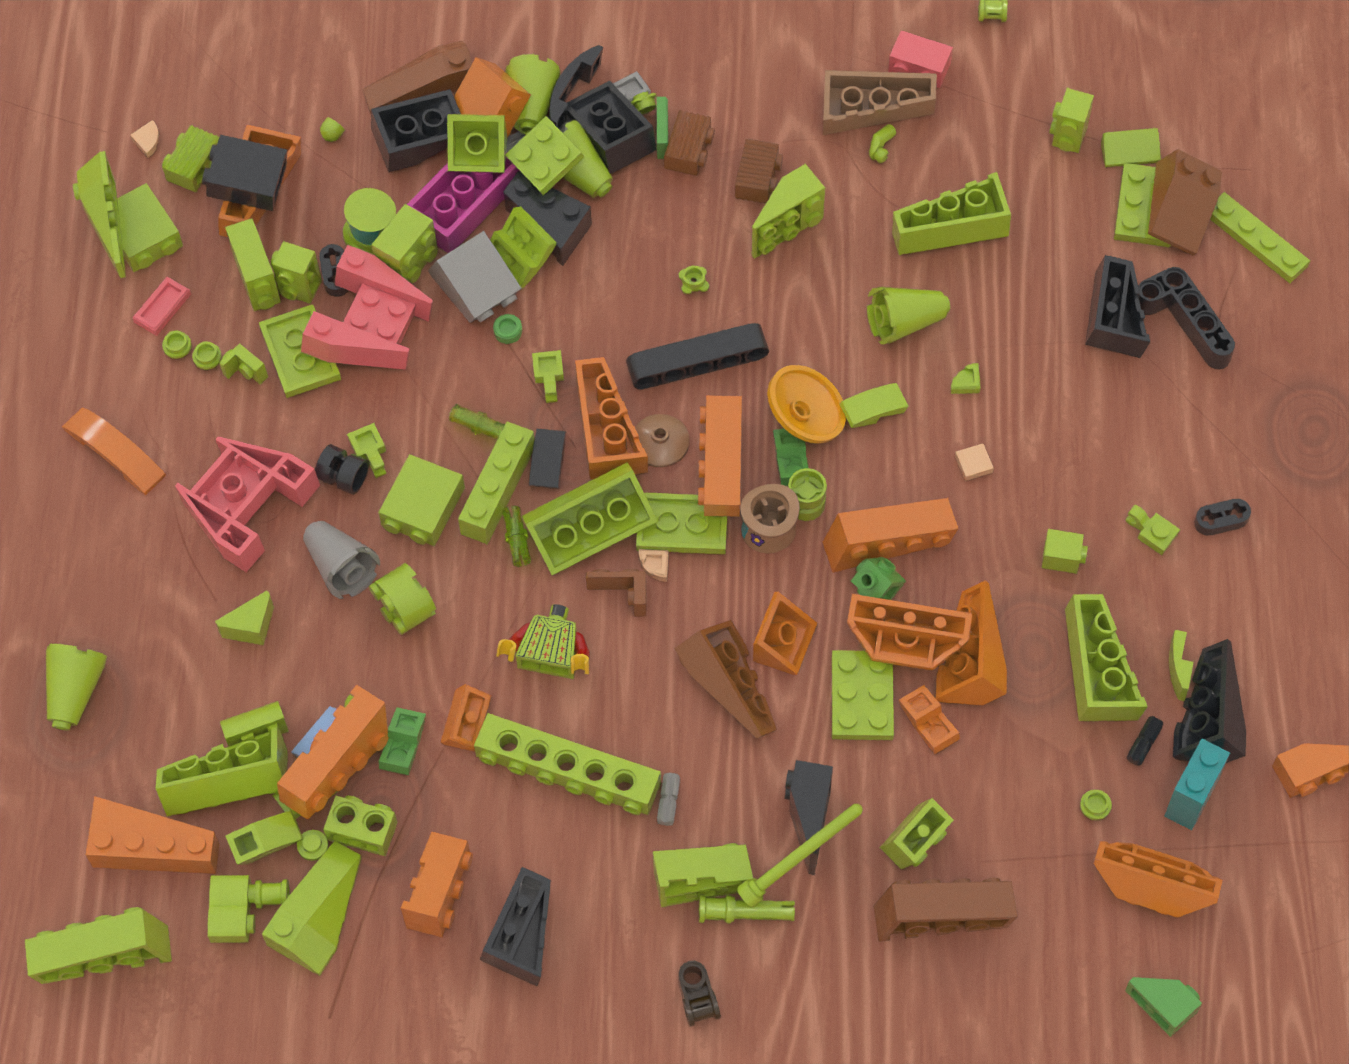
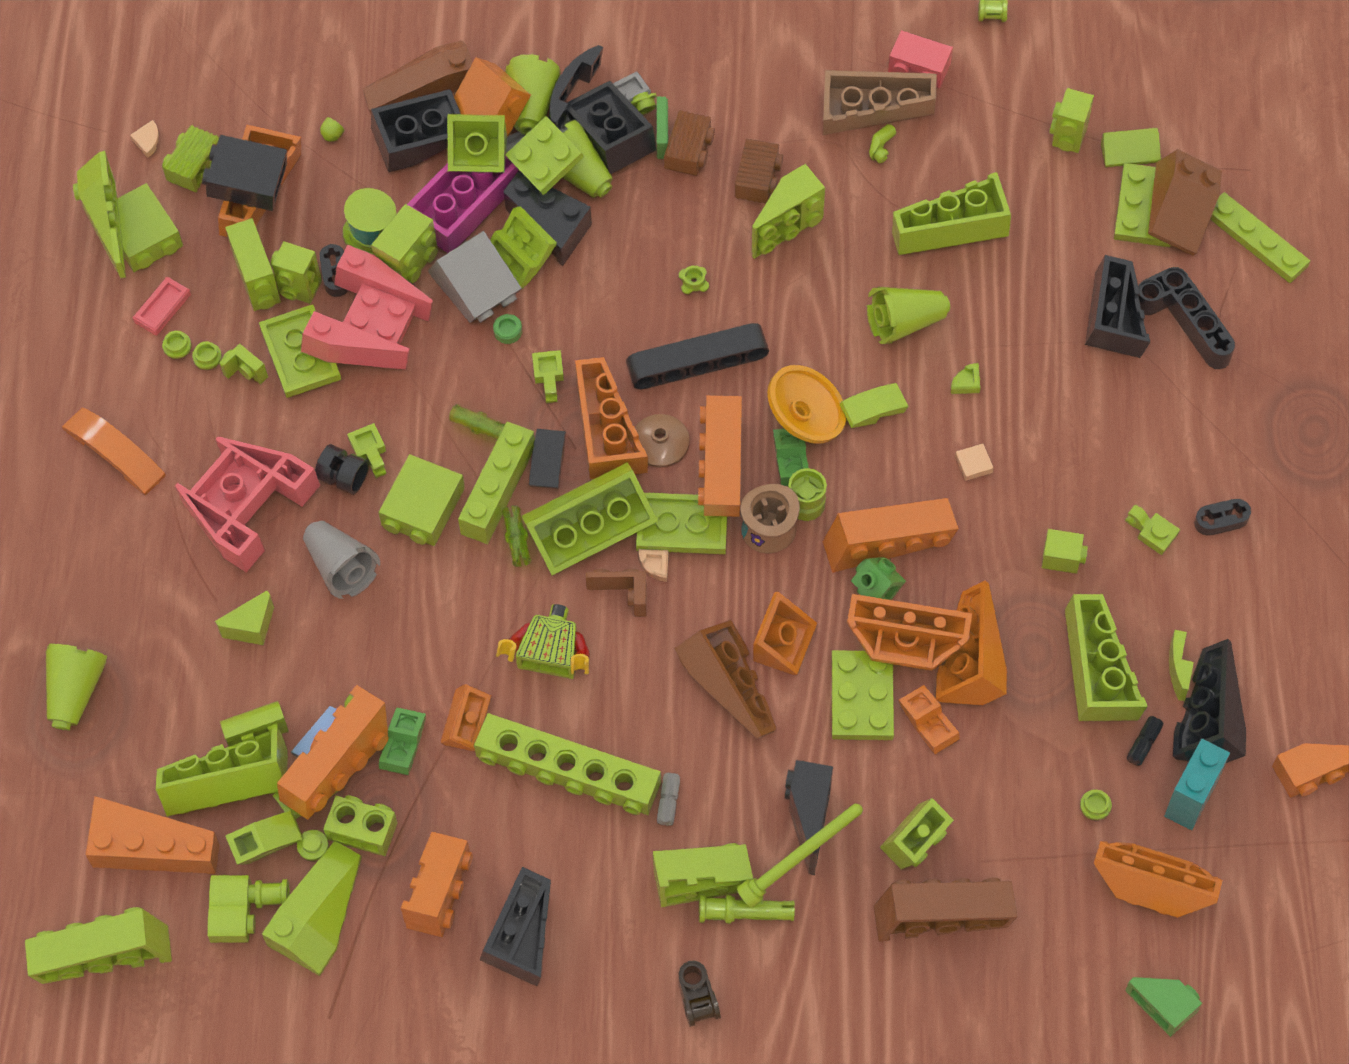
lime brick [369,563,436,635] -> none

